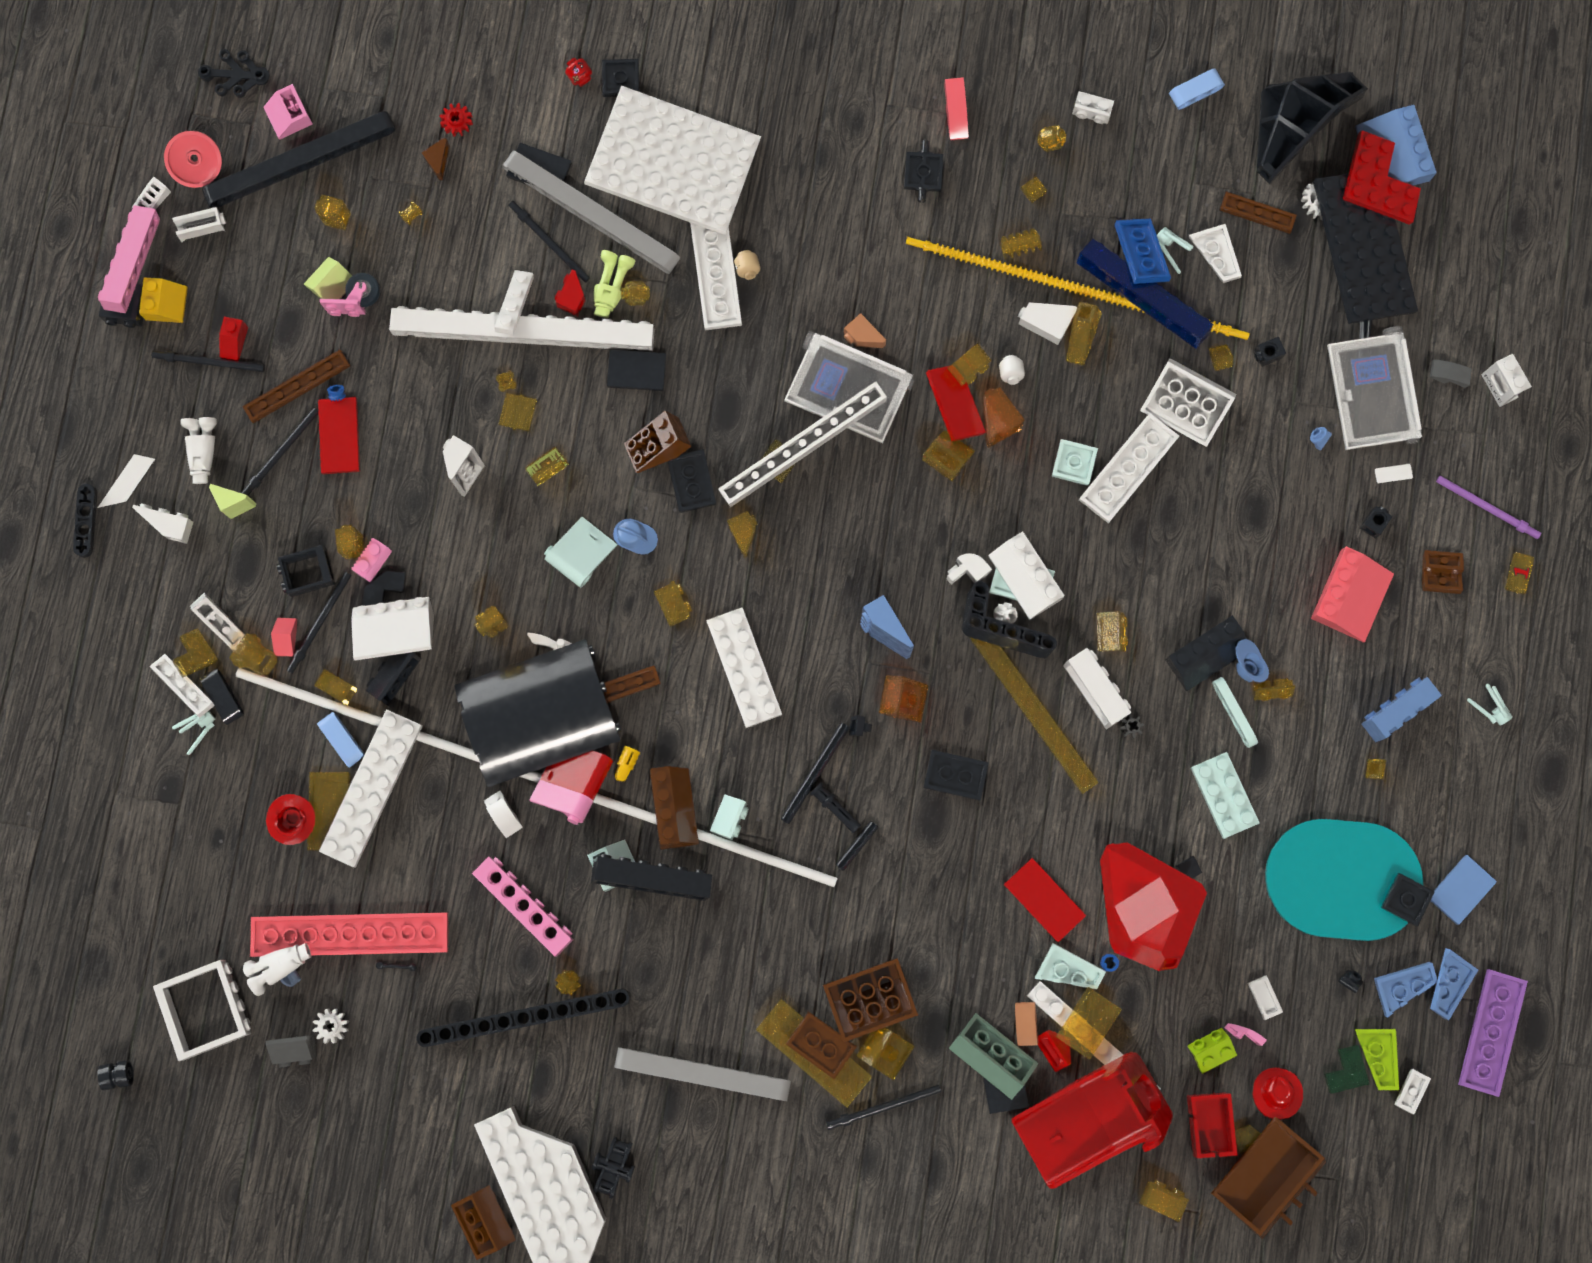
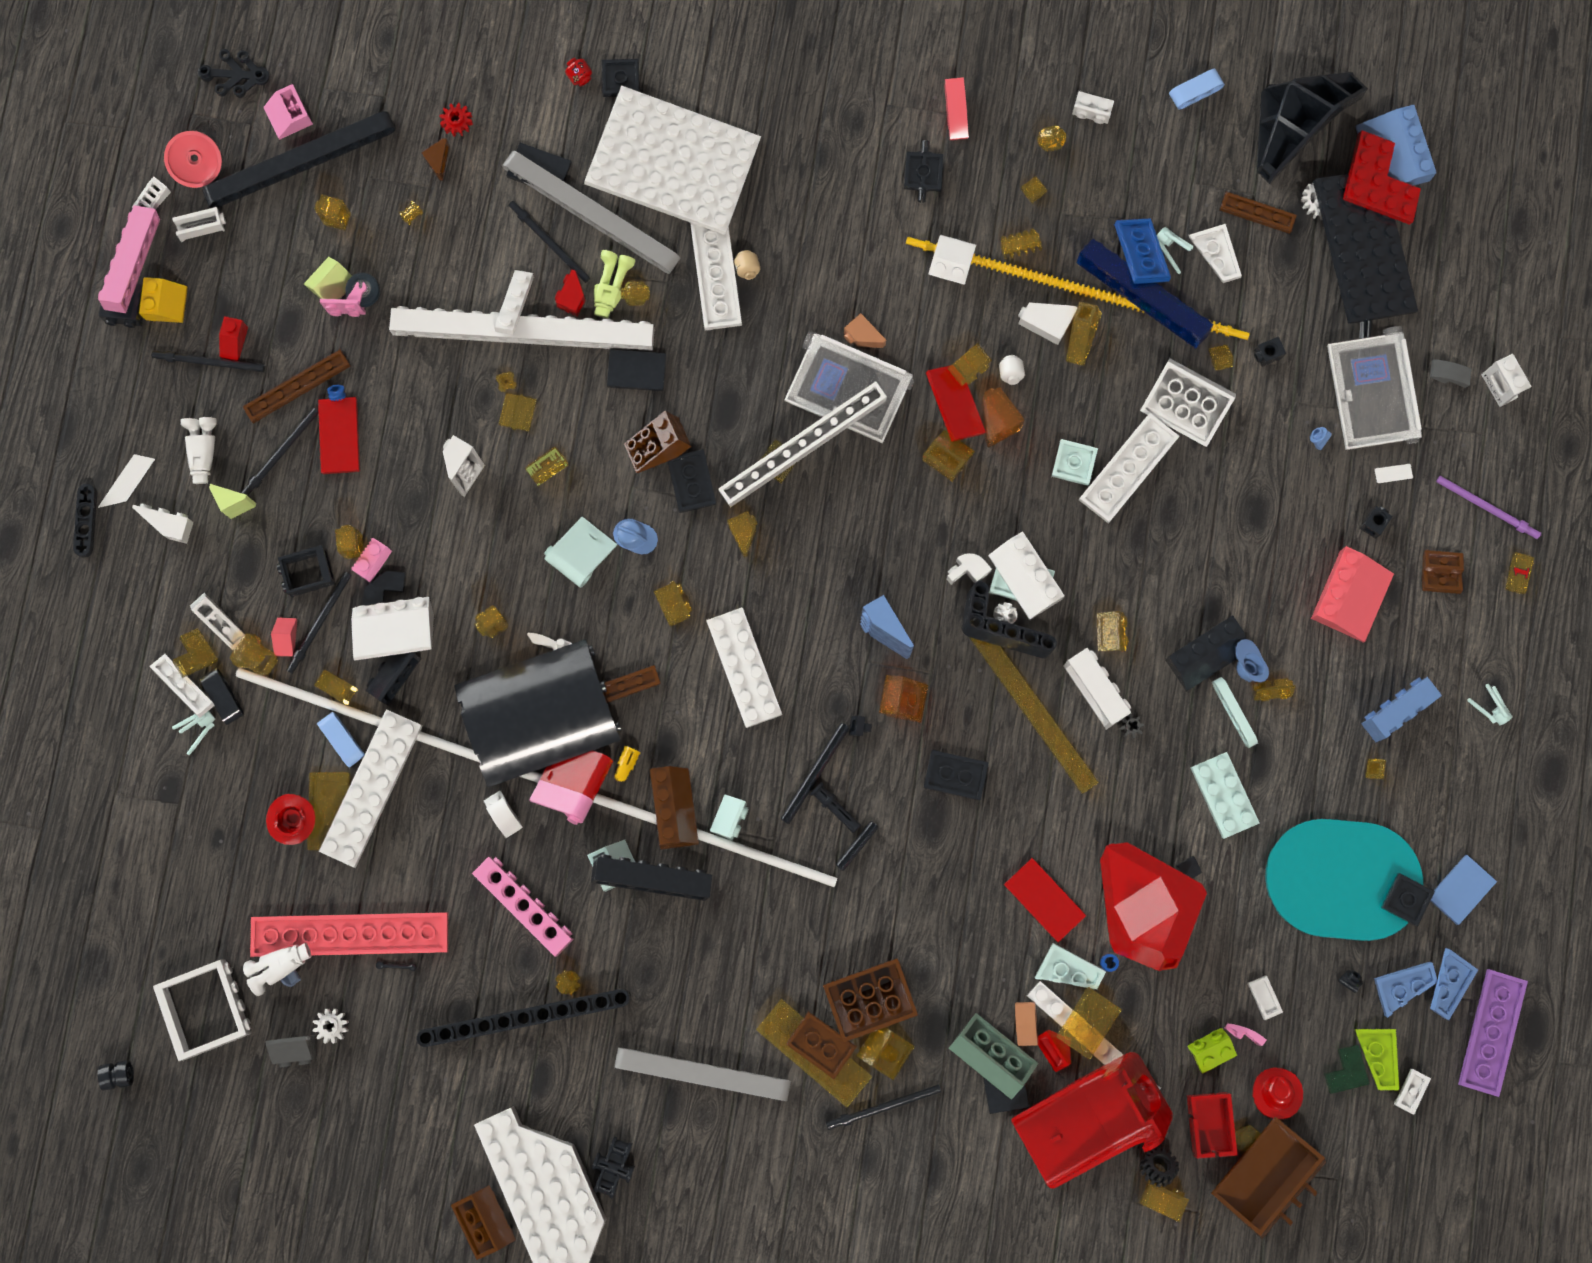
none -> white slope [929,235,976,285]
none -> black tyre [1139,1147,1179,1187]

